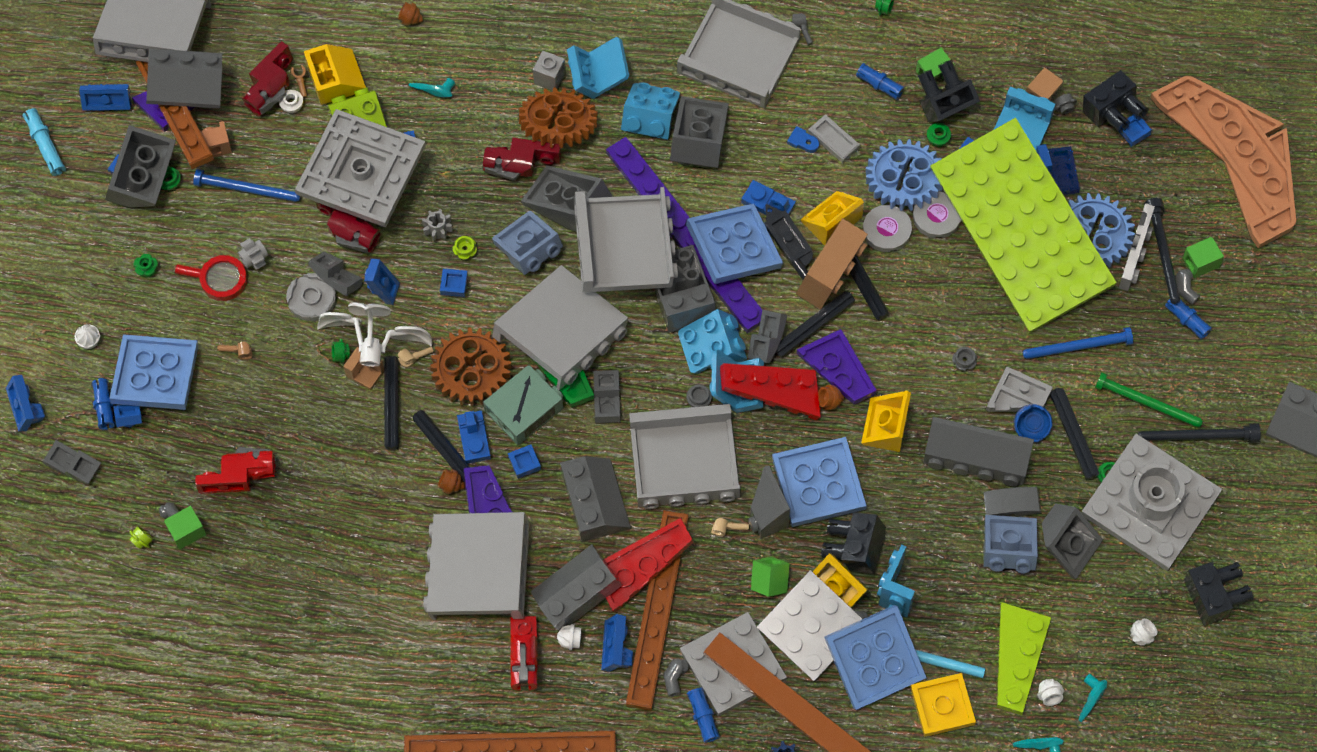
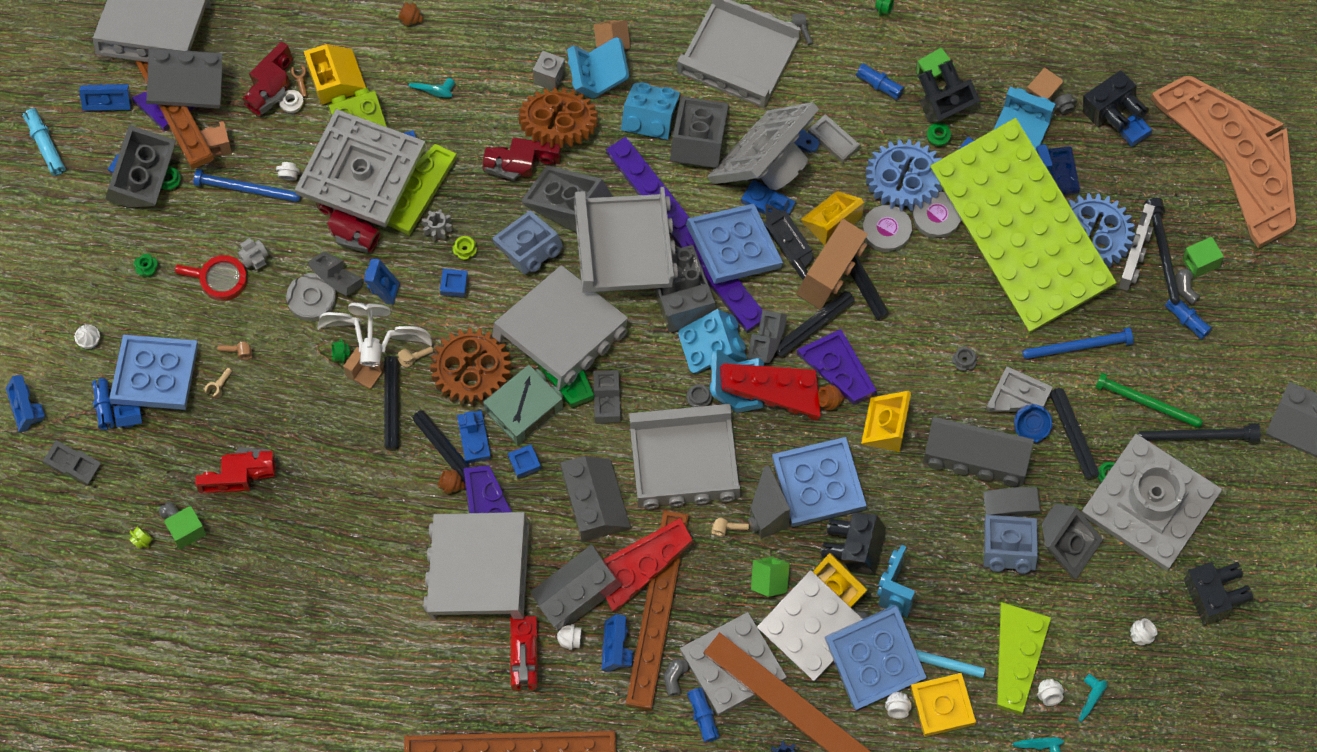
none -> tan hand [205,368,232,399]
none -> white plate [276,162,301,181]
none -> lime wing [387,144,457,236]
none -> medium nougat panel [594,20,630,50]
none -> light grey piece [707,102,819,190]
none -> white plate [885,692,912,719]

